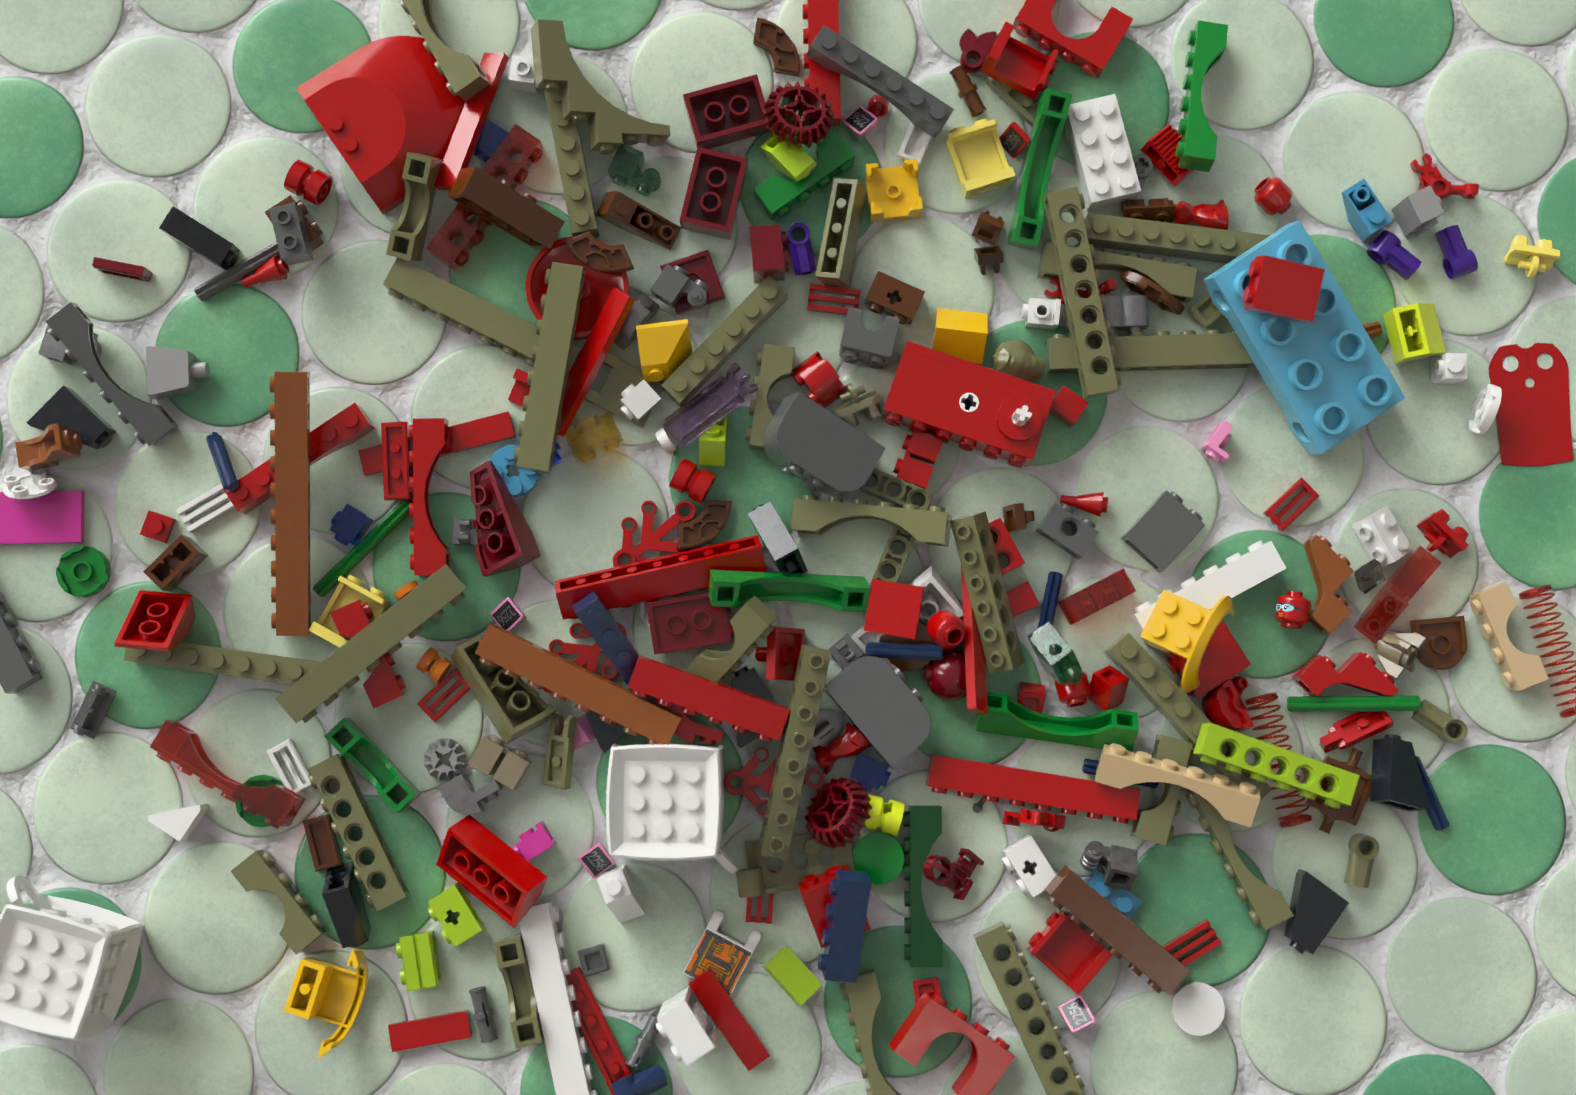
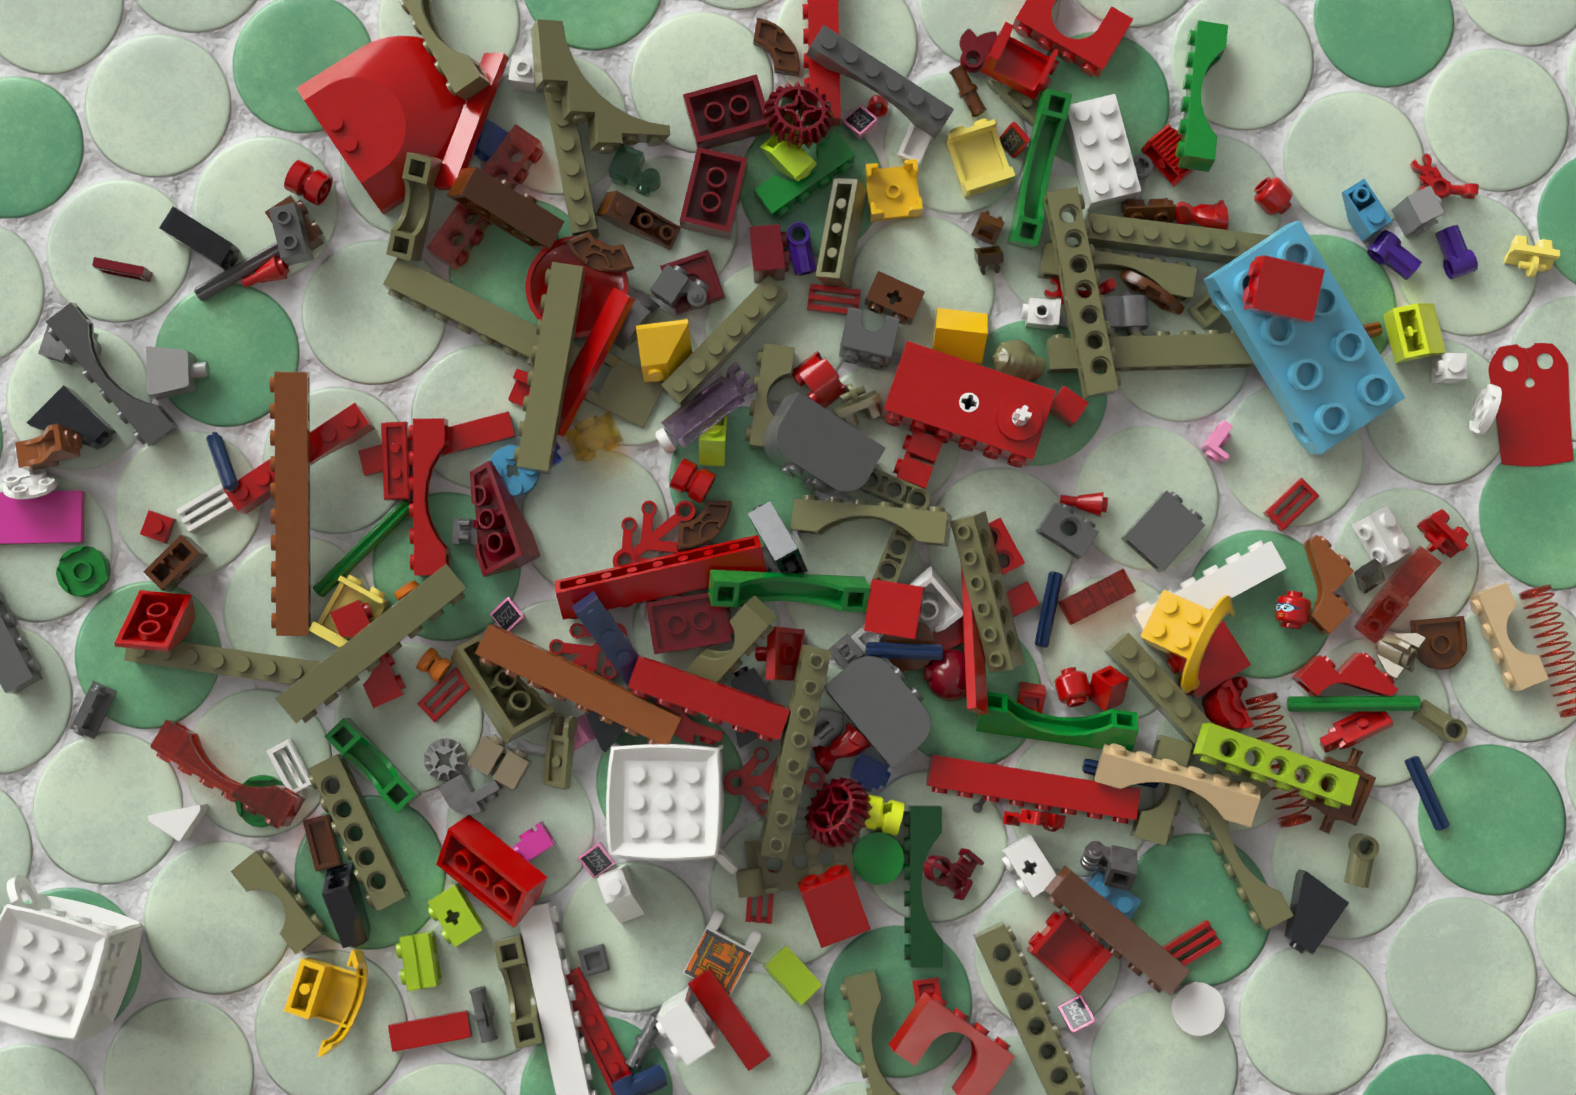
clear blue brick [330,503,374,546] -> none
white brick [620,379,661,422] -> none
dark blue brick [818,870,872,983] -> none
red head [927,610,966,649] -> none
reddish brown tile [1002,503,1035,533] -> none
clear green torso [1027,621,1083,685] -> none
black slope [1370,734,1429,812] -> none

